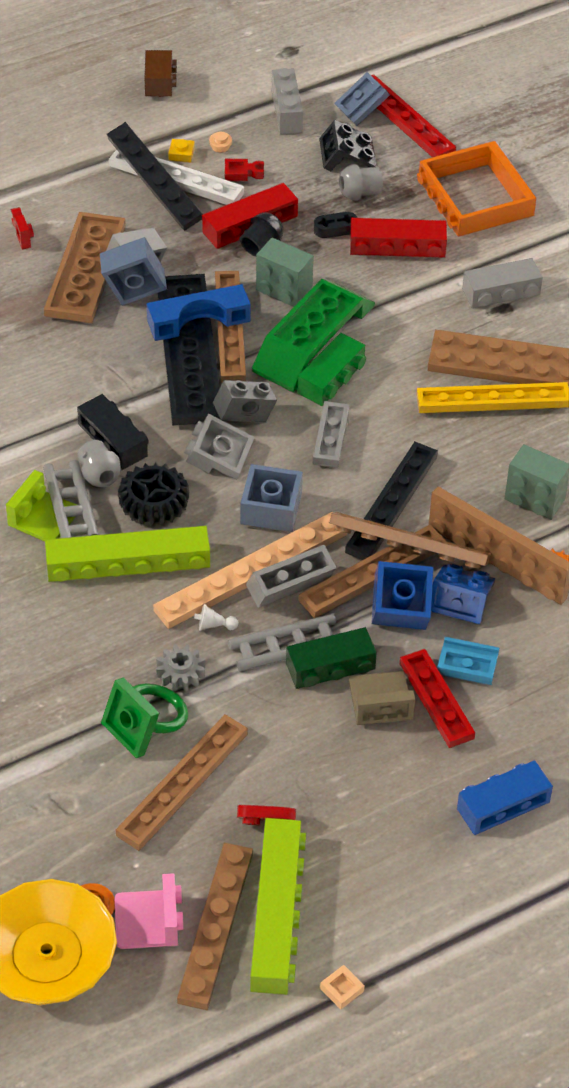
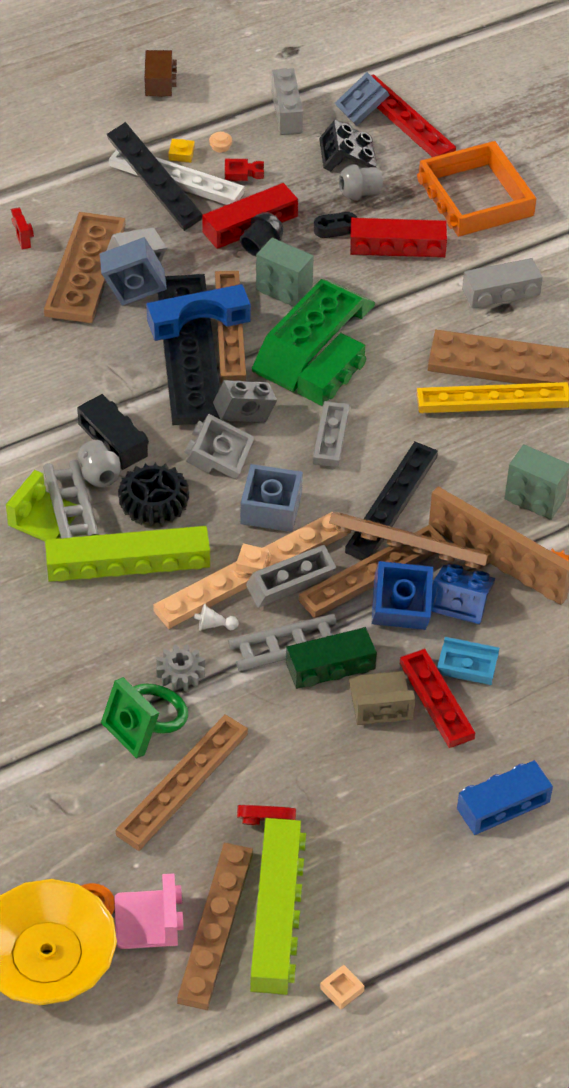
none -> light nougat plate [236,543,269,574]

